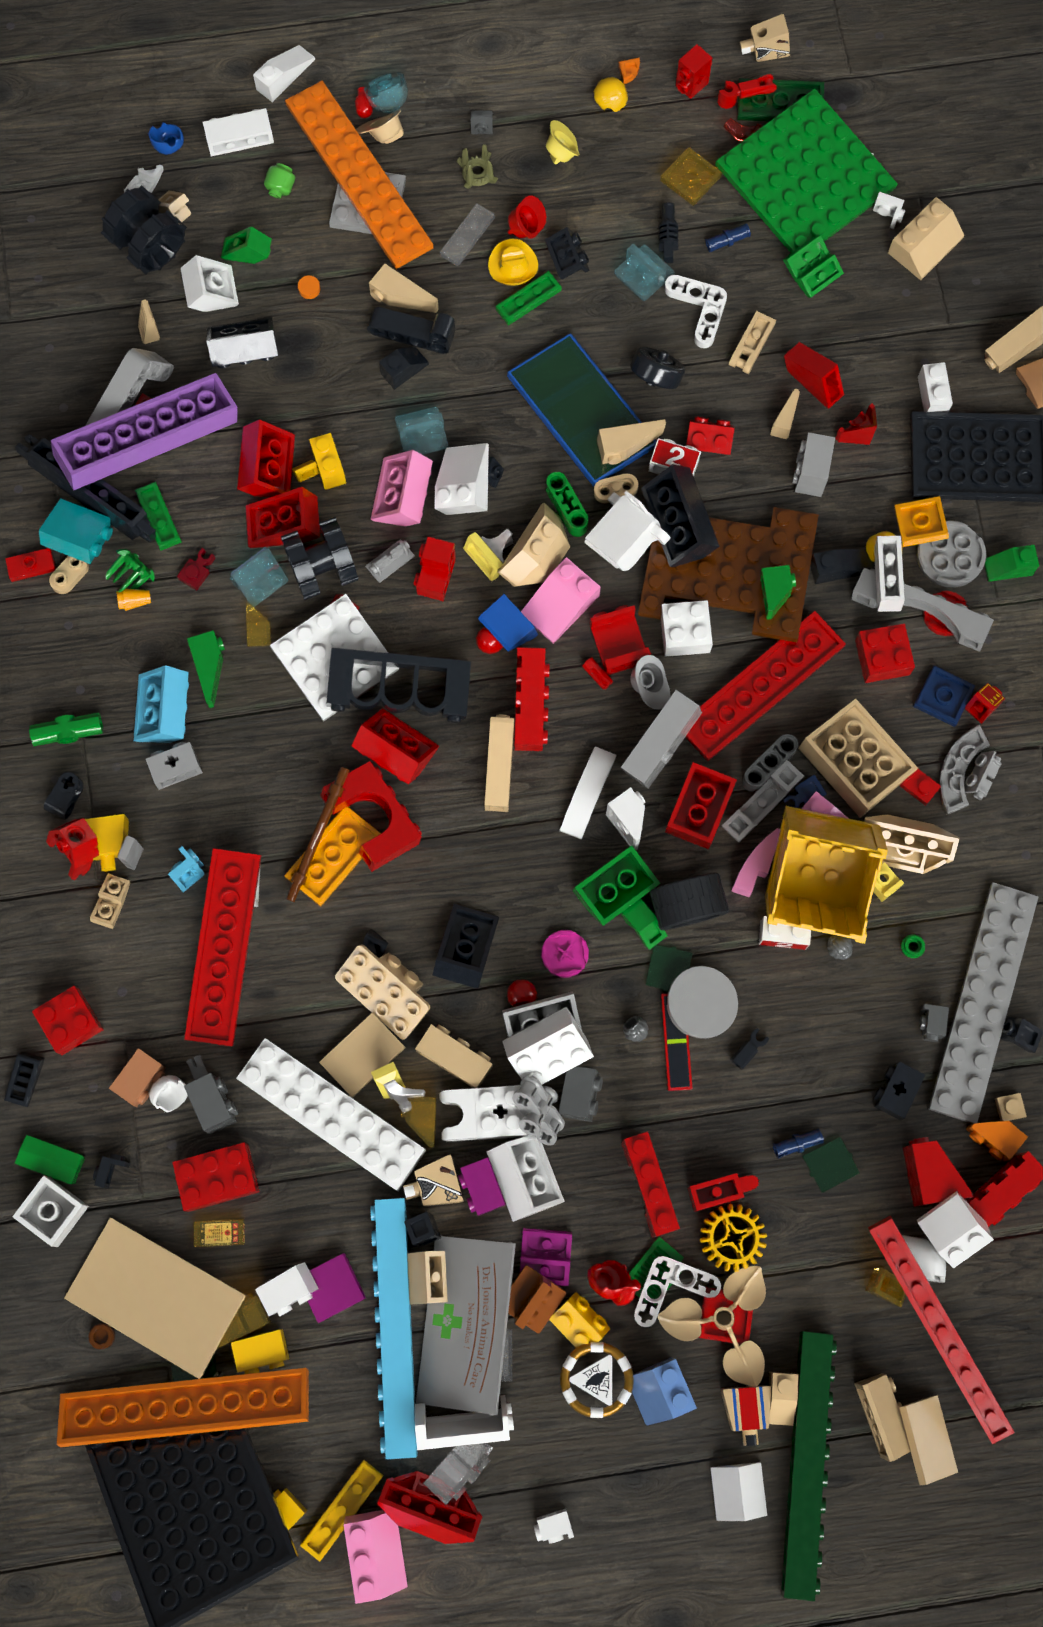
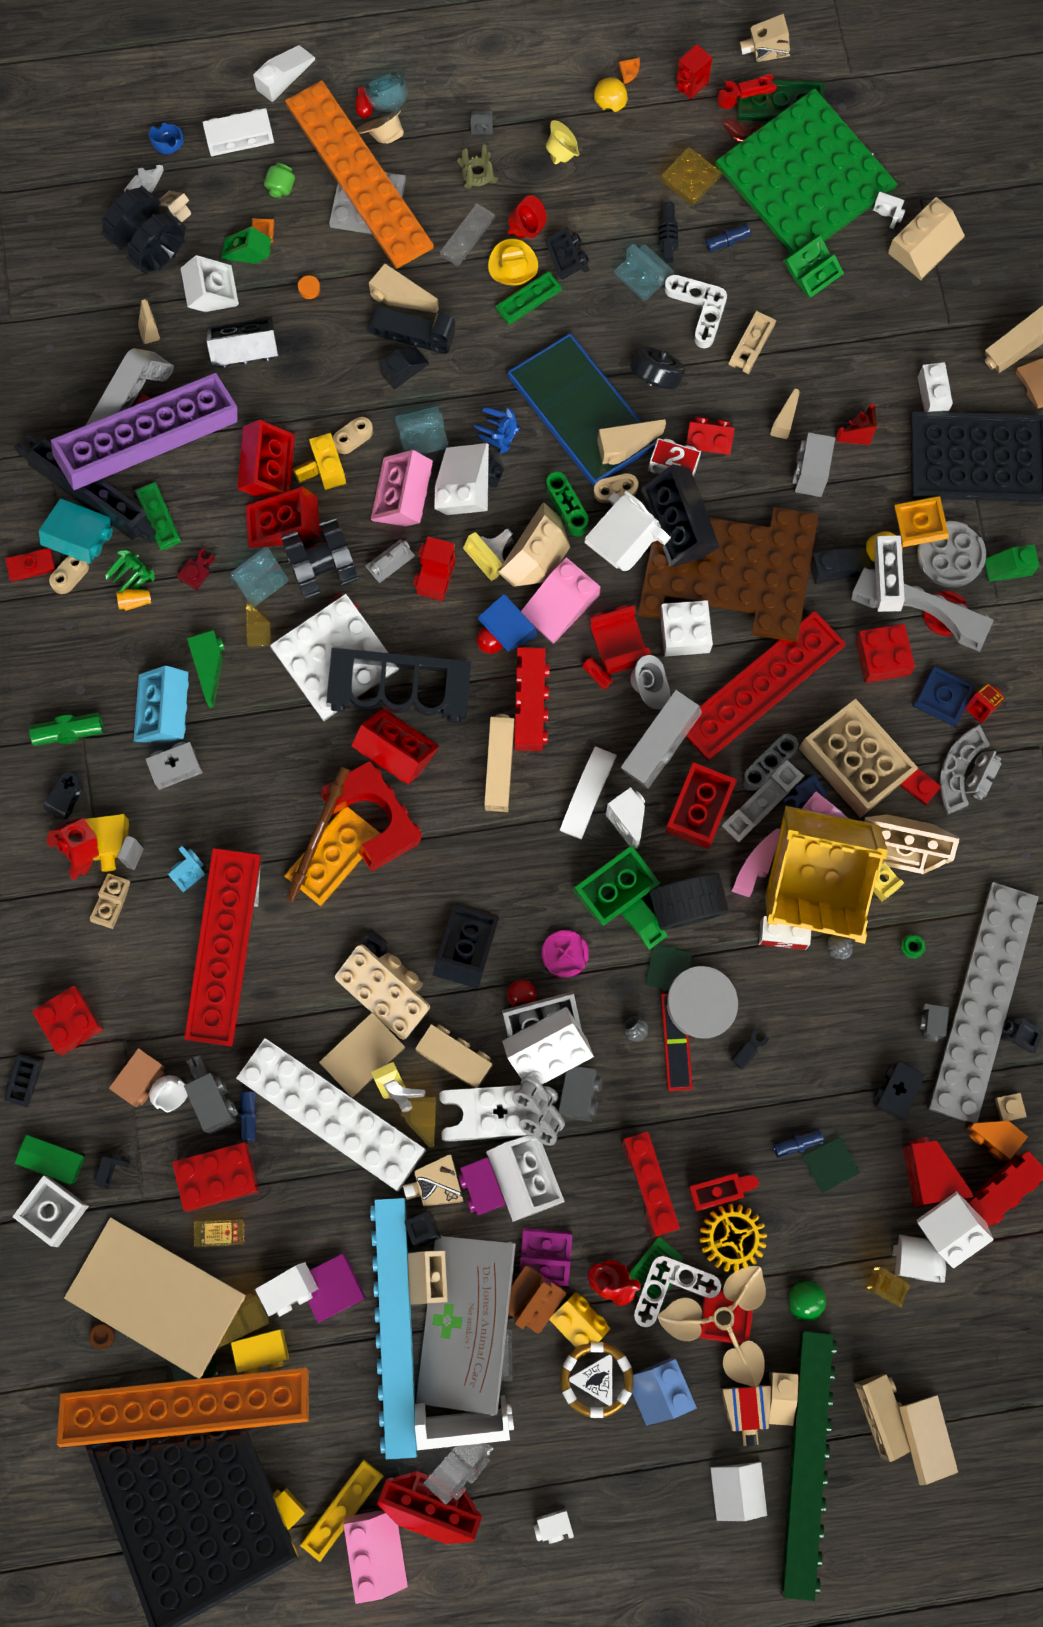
green slope [760,565,796,620] -> none
red slope [784,342,844,409] -> none
plate [868,1215,1015,1444] -> none
none -> dark blue axle [238,1092,258,1141]
none -> orange tile [251,218,275,243]
none -> tan plate [333,417,373,454]
none -> blue piece [474,407,520,454]
none -> green hair [788,1280,826,1322]

